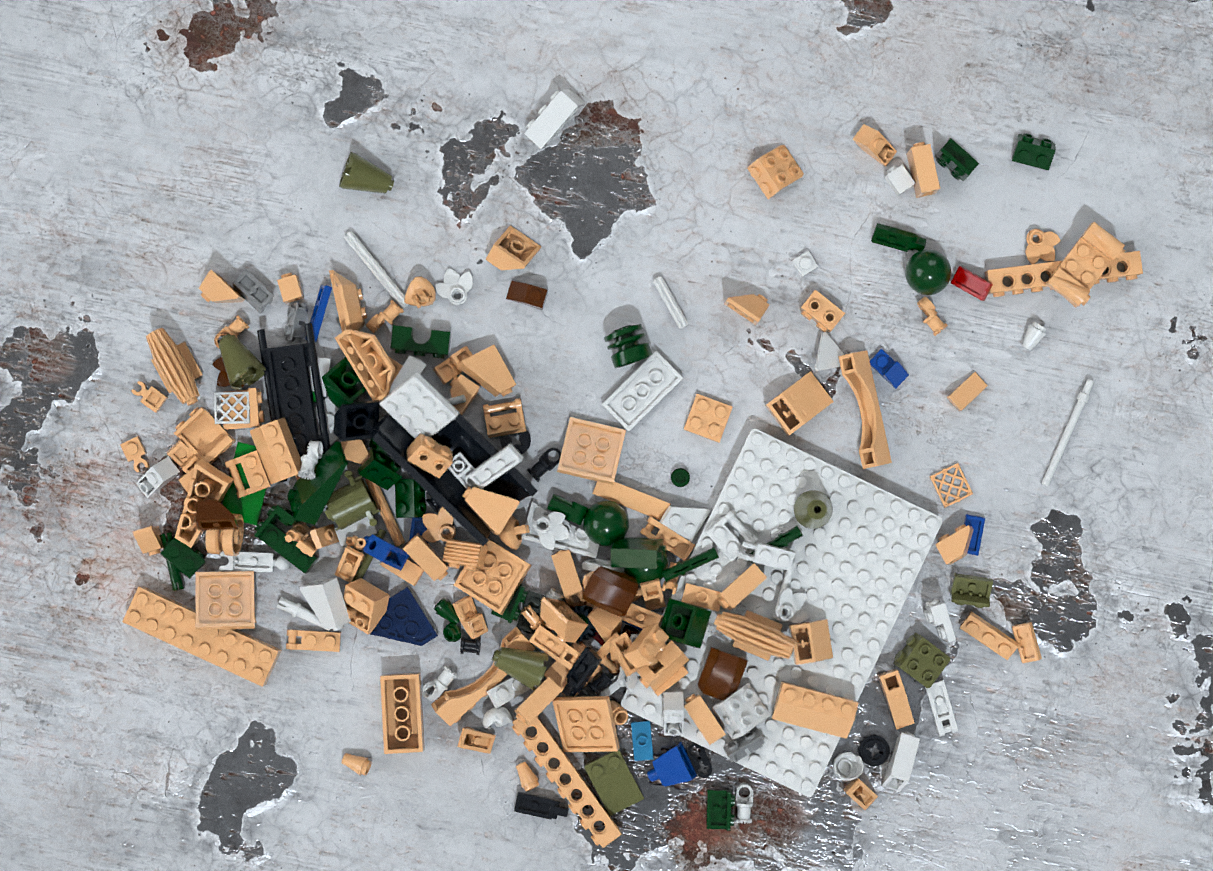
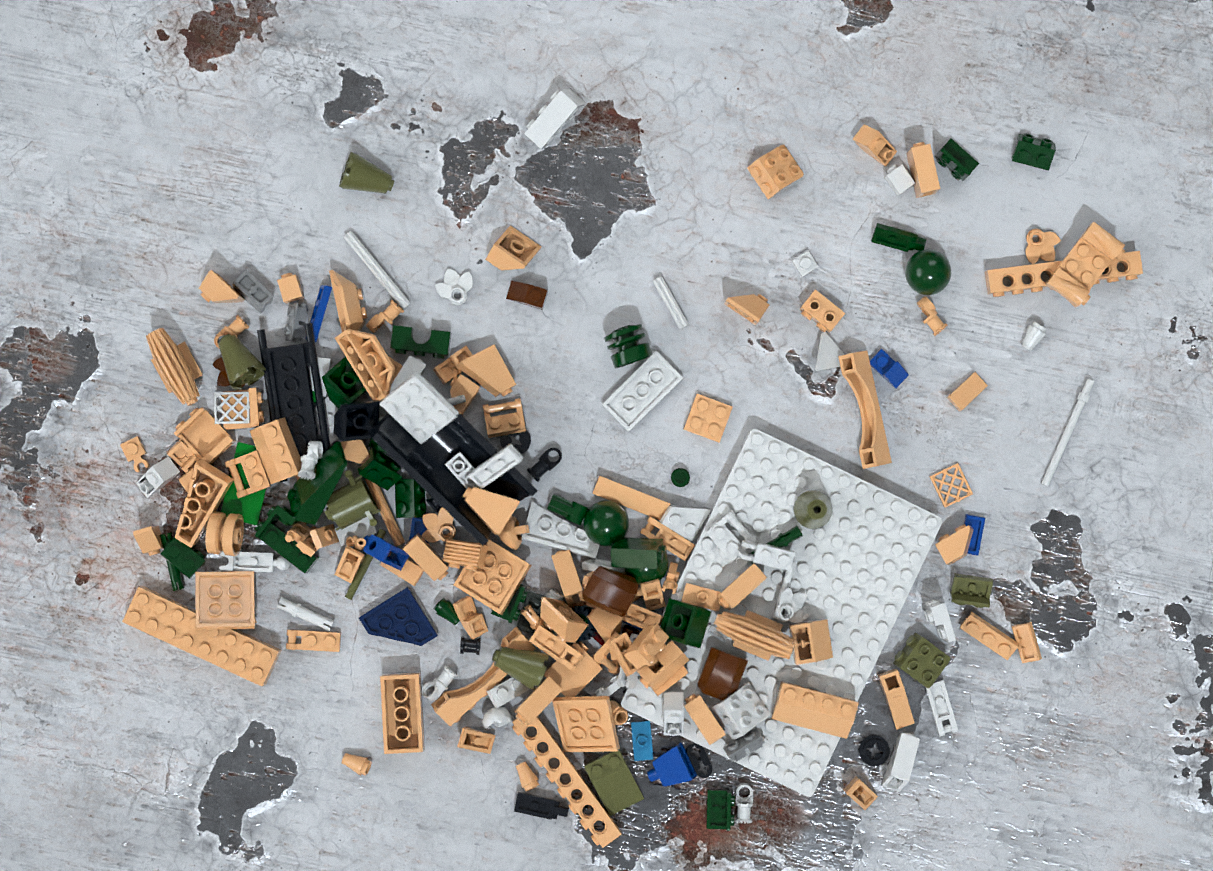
light nougat plate [131,381,168,413] -> none
reddish brown slope [195,499,238,530] -> none
white slope [299,578,351,631] -> none
light nougat slope [343,578,390,635] -> none
light nougat piece [404,276,436,308] -> none
light nougat brick [407,433,453,478] -> none
dark green plate [443,623,461,642] -> none
white plate [533,512,570,550] -> none
light nougat plate [557,417,626,485] -> none
black hinge [562,647,602,697] -> none
black bush [587,670,613,696] -> none
dark green pin [661,547,719,582] -> none
light nougat slope [765,371,834,436] -> none
white hair [832,752,864,781] -> none
red tile [951,266,993,301] -> none

